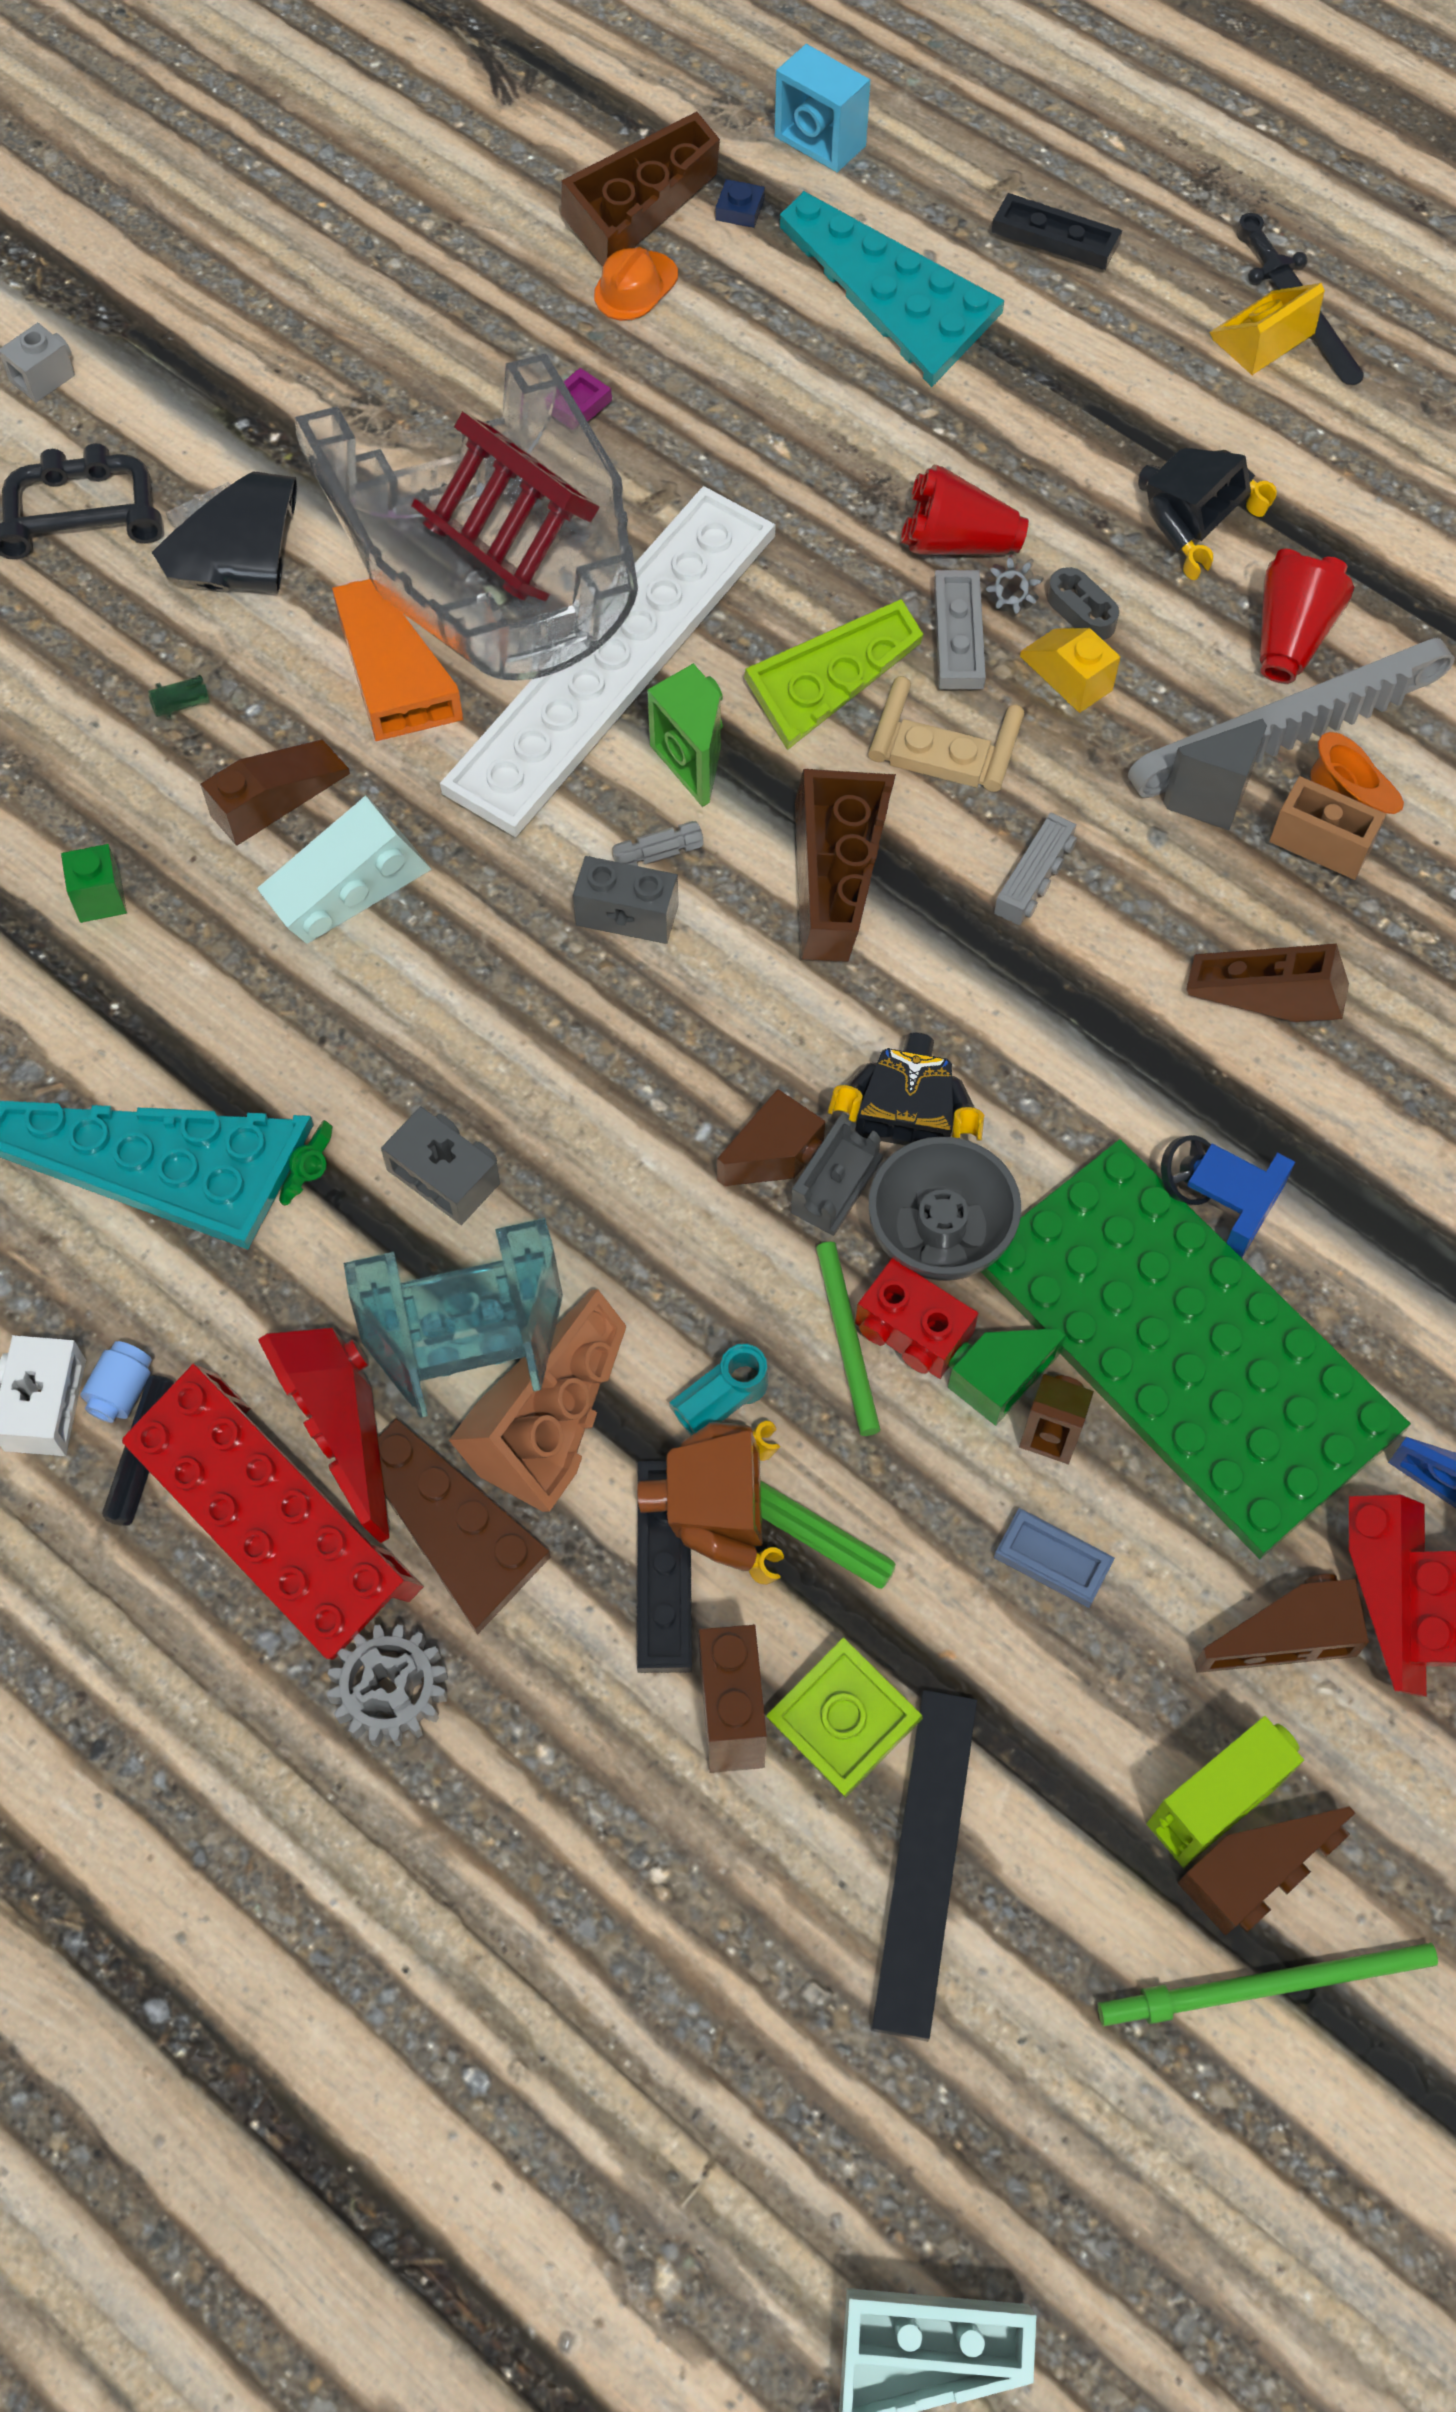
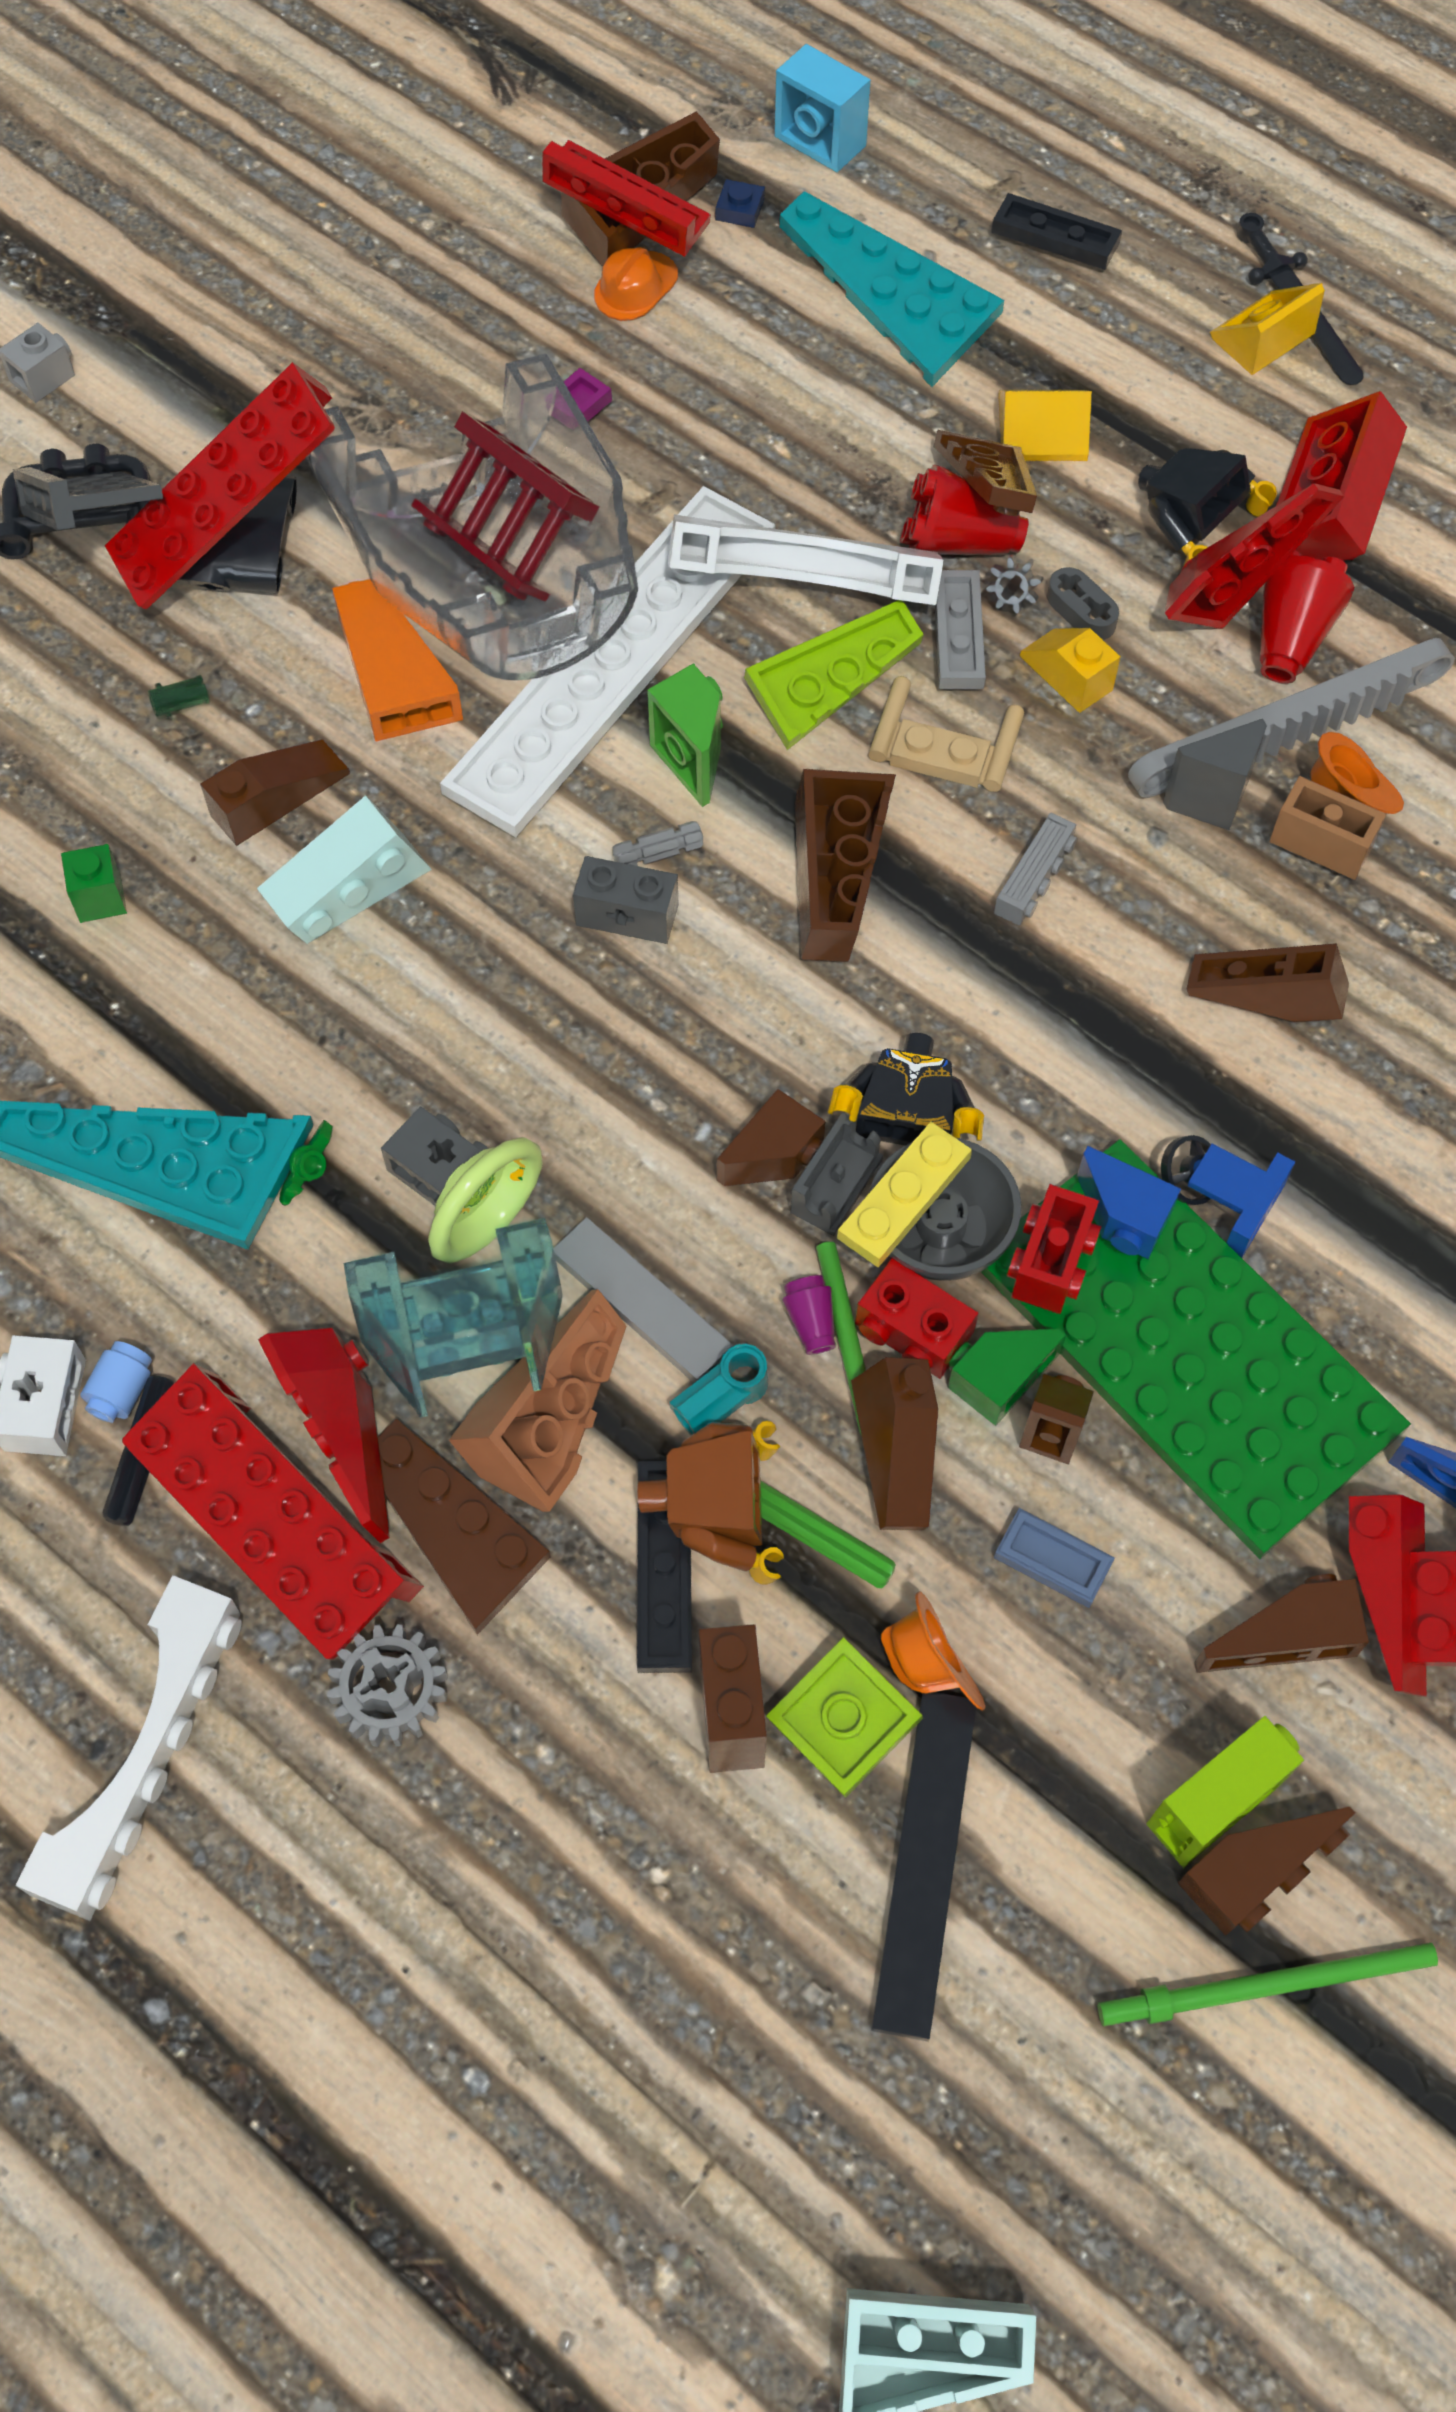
none -> dark grey fence [13,467,163,530]
none -> white arch [15,1575,242,1921]
none -> red bracket [104,362,335,610]
none -> yellowish green piece [428,1137,543,1263]
none -> red fence [542,140,711,257]
none -> light grey tile [551,1217,733,1383]
none -> white arch [668,515,944,605]
none -> magenta cone [782,1275,836,1355]
none -> light yellow plate [837,1122,972,1268]
none -> reddish brown slope [851,1357,938,1530]
none -> orange piece [881,1591,986,1711]
none -> reddish brown wing [933,430,1037,516]
none -> yellow slope [998,390,1092,461]
none -> red brick [1007,1184,1102,1314]
none -> blue slope [1077,1146,1181,1259]
none -> red wedge [1165,483,1345,629]
none -> red slope [1276,391,1407,561]

